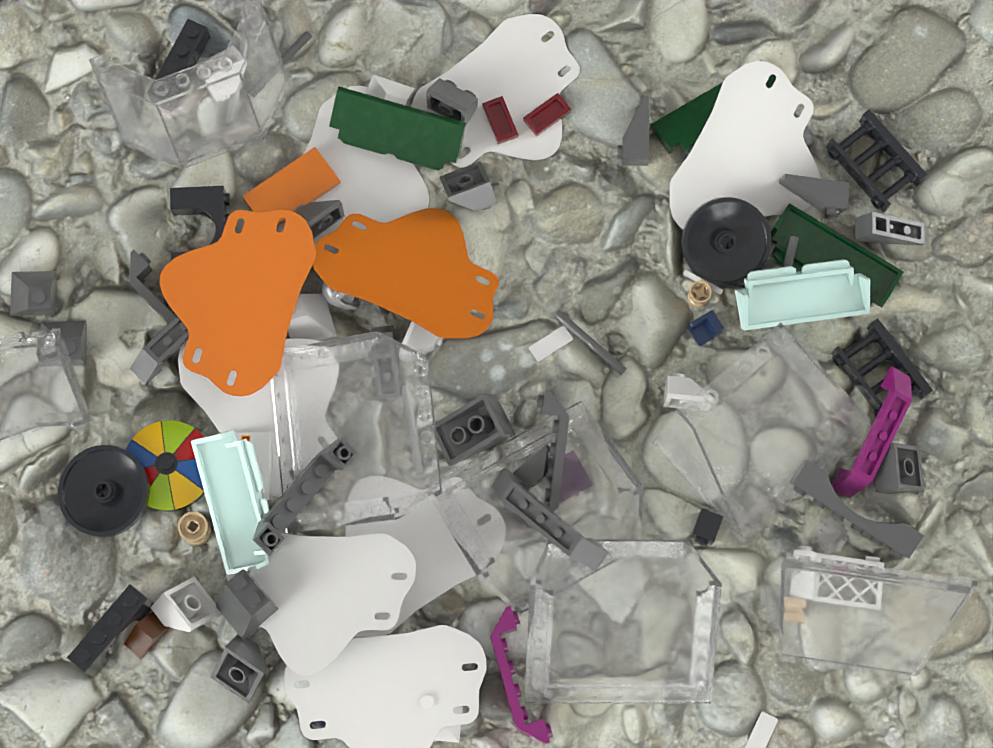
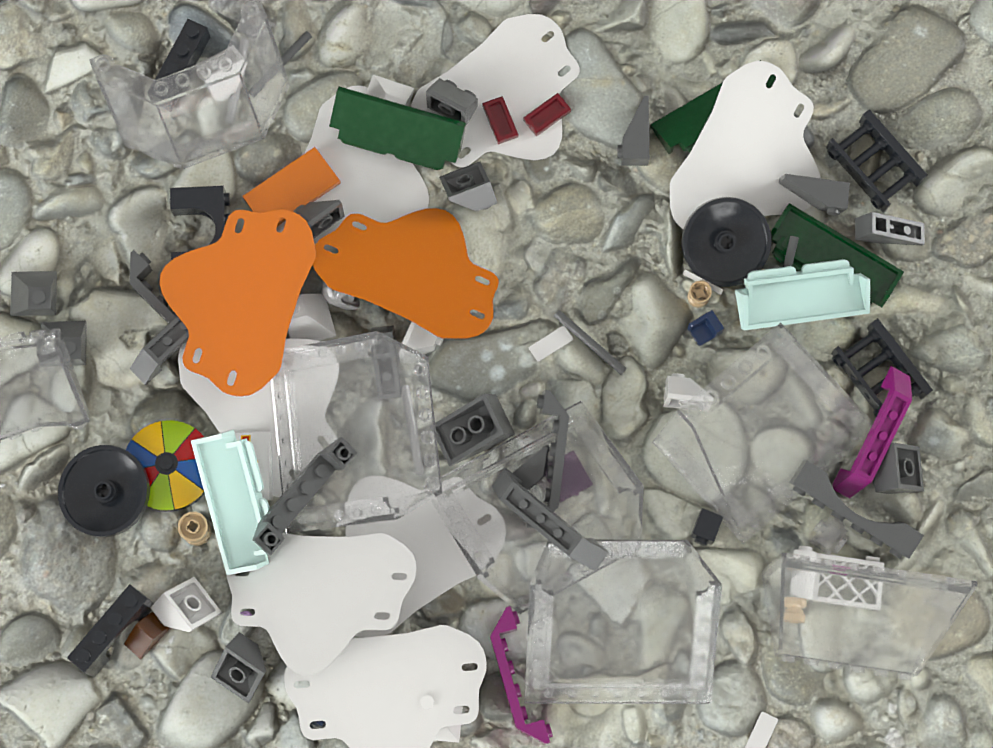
dark grey slope [216,569,279,640] -> none

